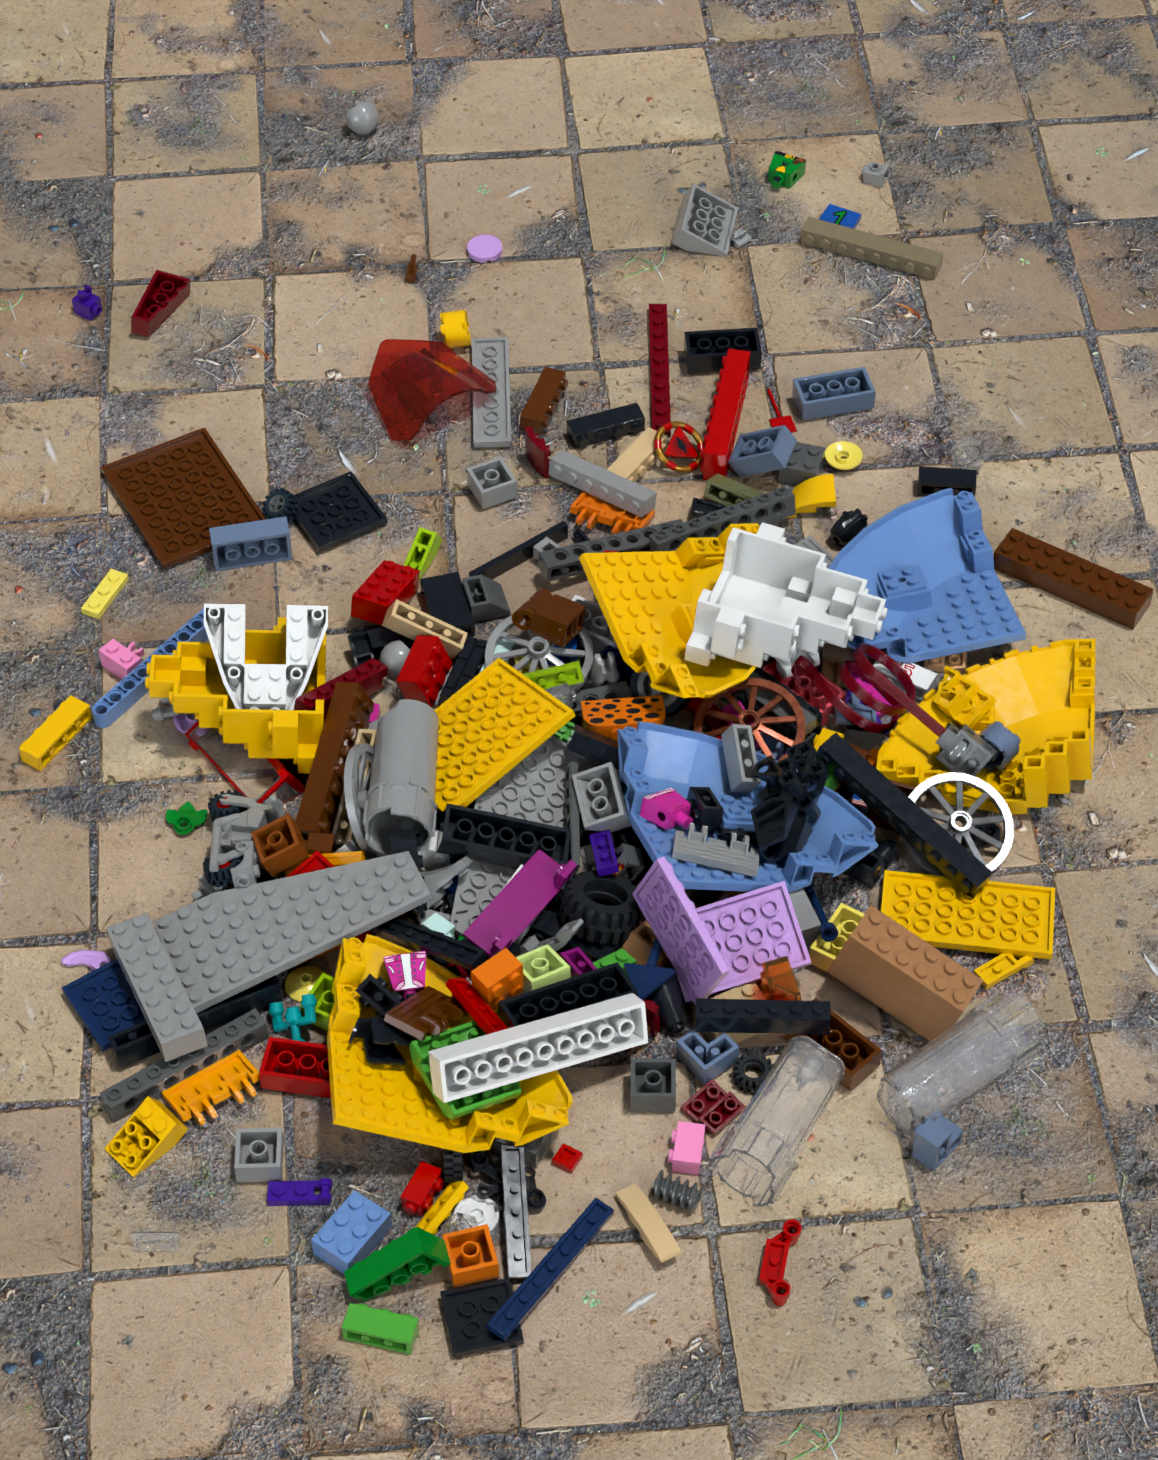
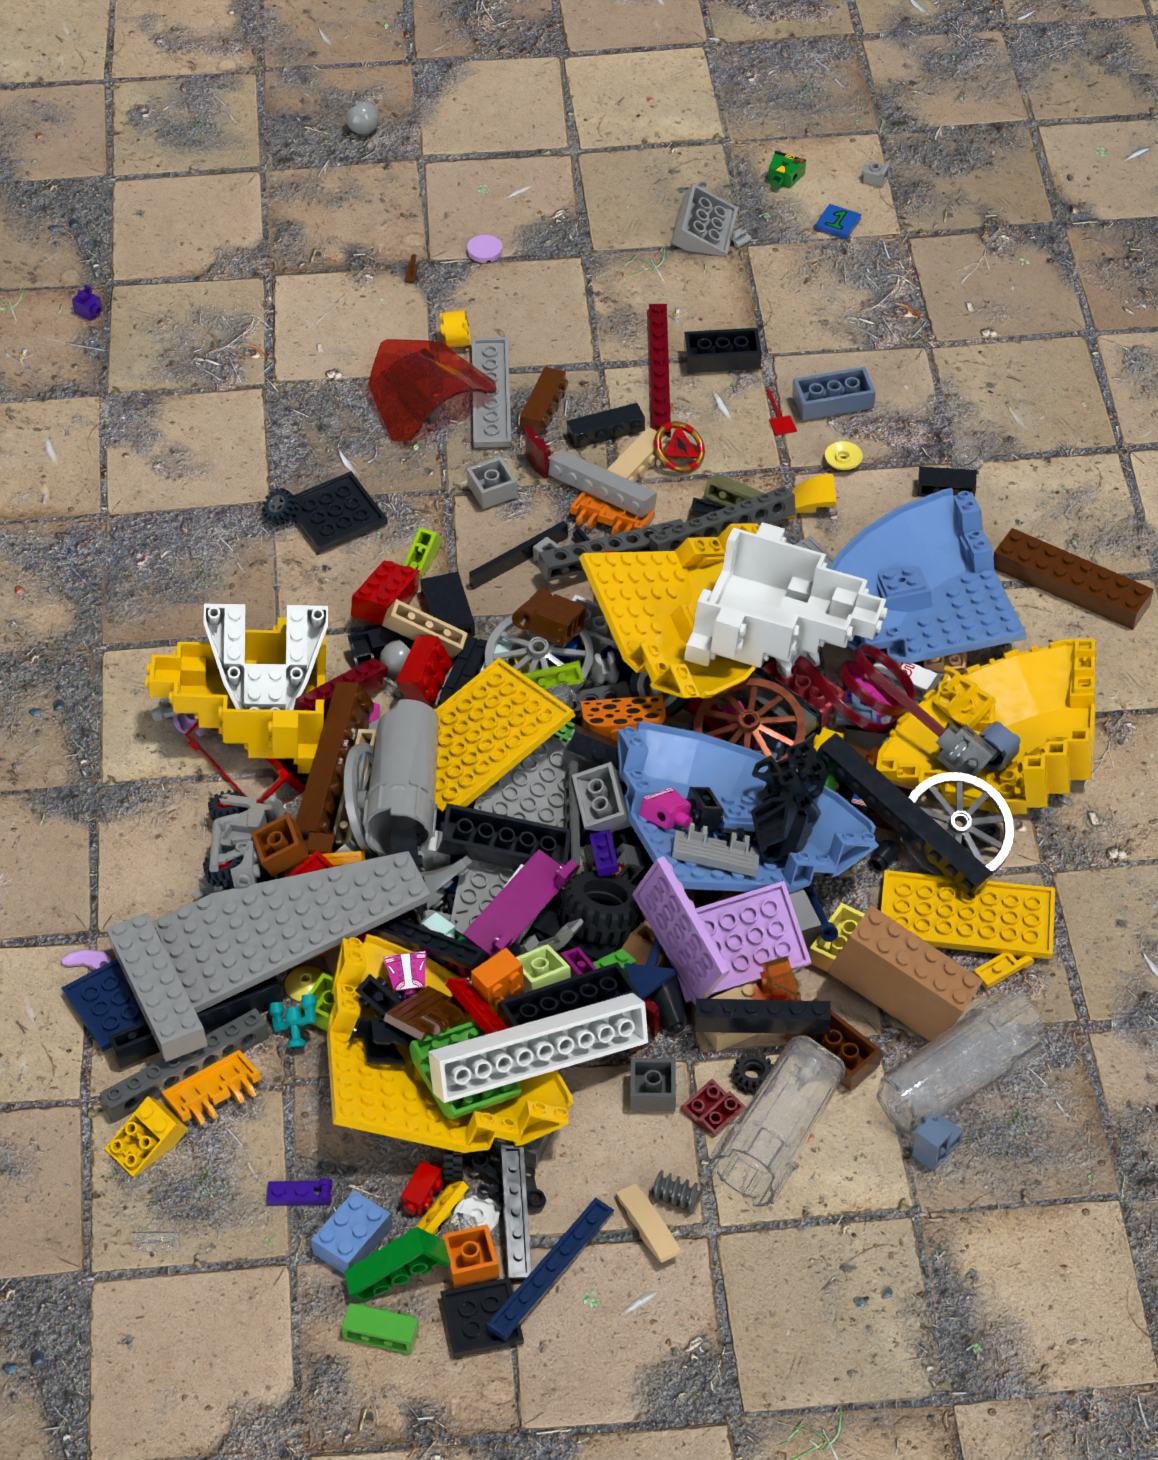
yellow brick [19,695,92,771] -> none
light yellow plate [81,569,129,619] -> none
medium blue beam [92,608,208,728] -> none
bright pink brick [99,639,144,680] -> none
reddish brown plate [101,427,266,570] -> none
dark red wedge [131,270,191,337] -> none
green plate [165,801,208,835] -> none
sand blue brick [209,516,293,571] -> none
light grey brick [234,1127,284,1182] -> none
red brick [259,1037,331,1099] -> none
dark grey slope [462,575,511,622] -> none
red tile [552,1143,583,1174] -> none
bright pink brick [668,1121,705,1175] -> none
sand blue brick [676,1029,739,1085] -> none
red brick [700,349,750,480] -> none
light grey brick [721,724,761,793] -> none
sand blue brick [728,425,797,478] -> none
red plate [759,1219,802,1306] -> none
dark grey brick [779,442,825,486] -> none
dark tan brick [800,217,943,280] -> none
medium nougat tile [821,657,842,688] -> none
black piece [830,508,868,545] -> none
black brick [843,852,885,888] -> none

